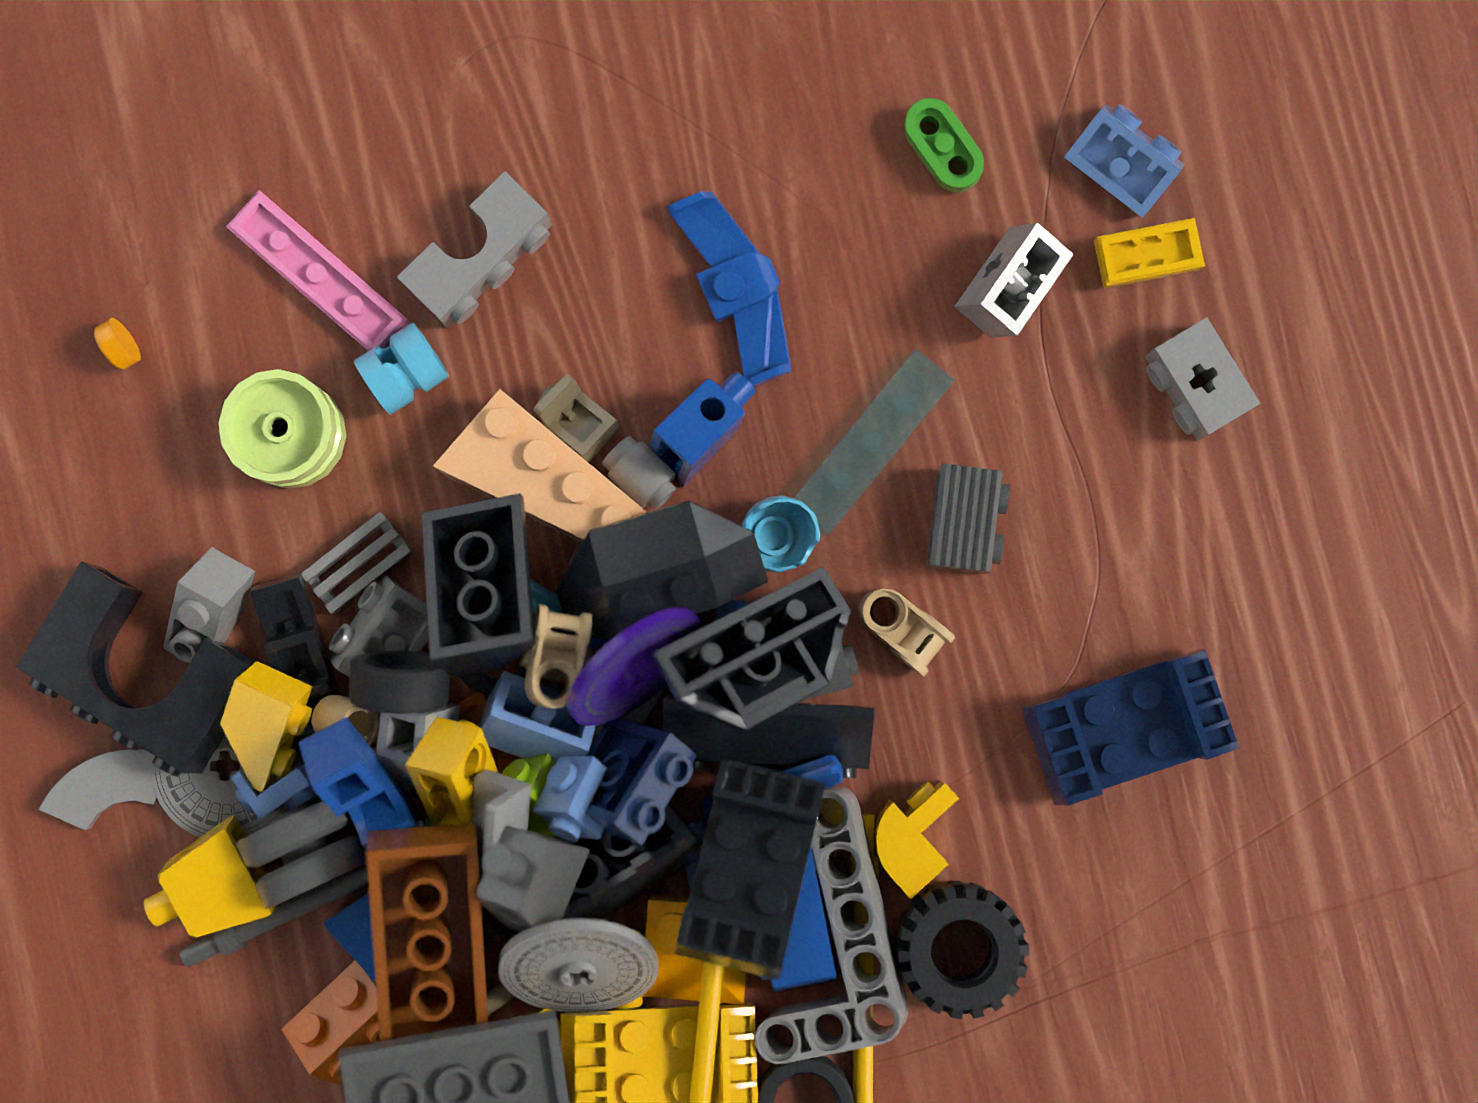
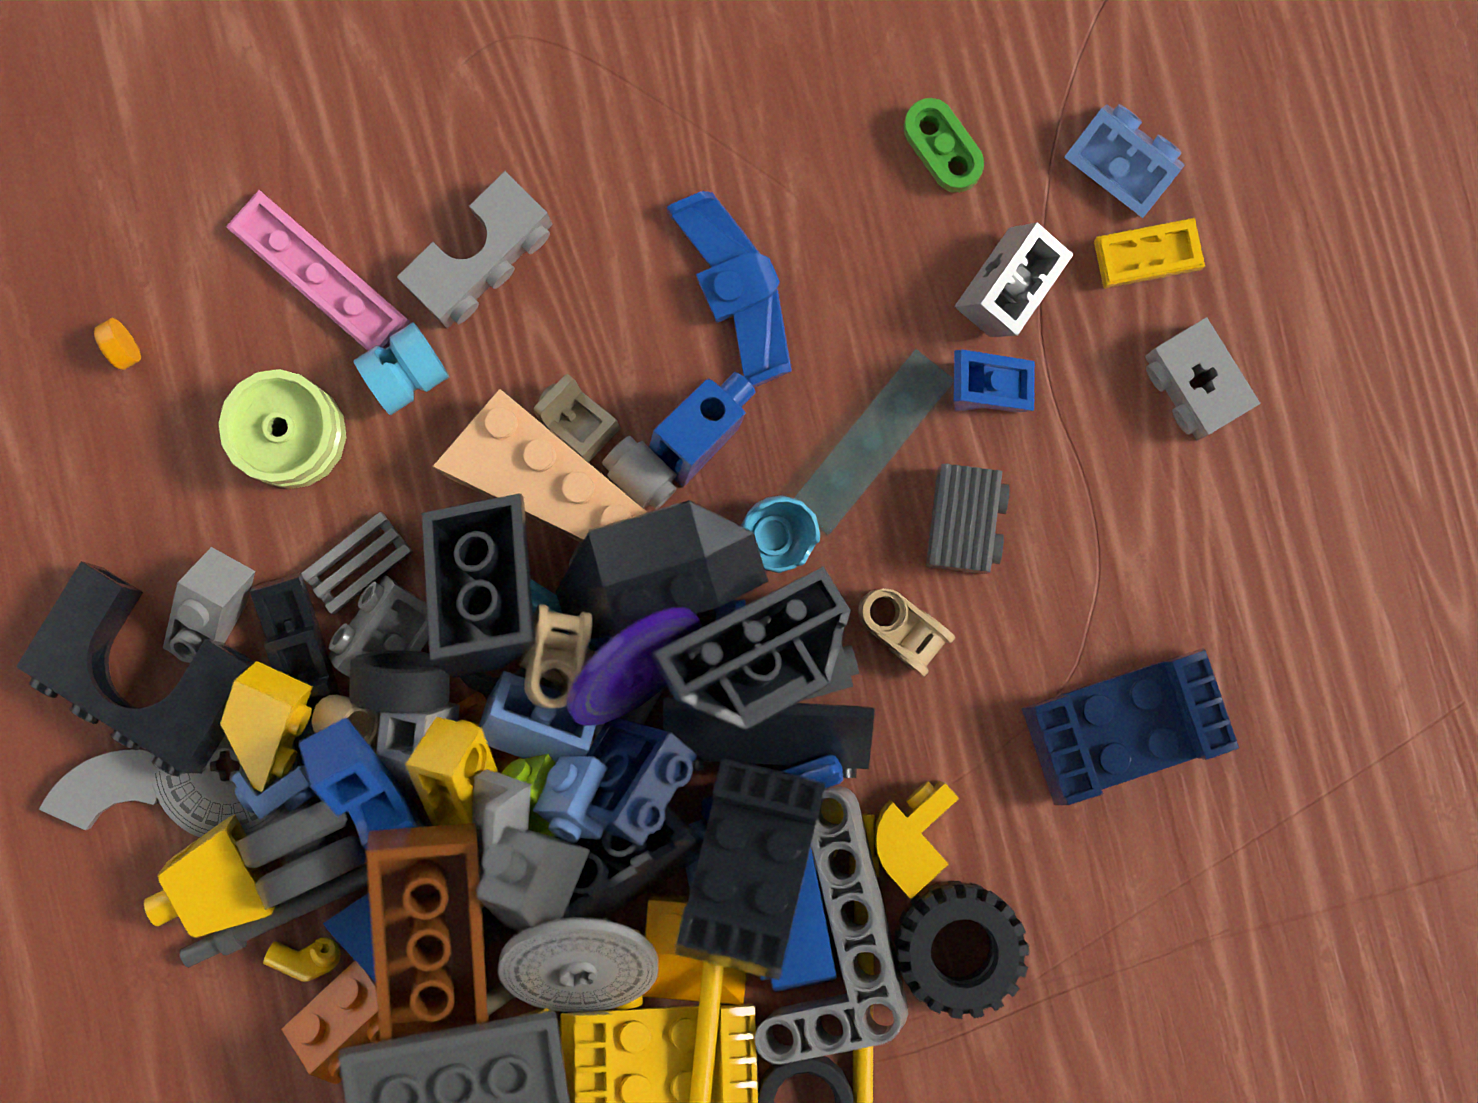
none -> yellow arm [263,937,341,982]
none -> blue slope [954,349,1035,413]

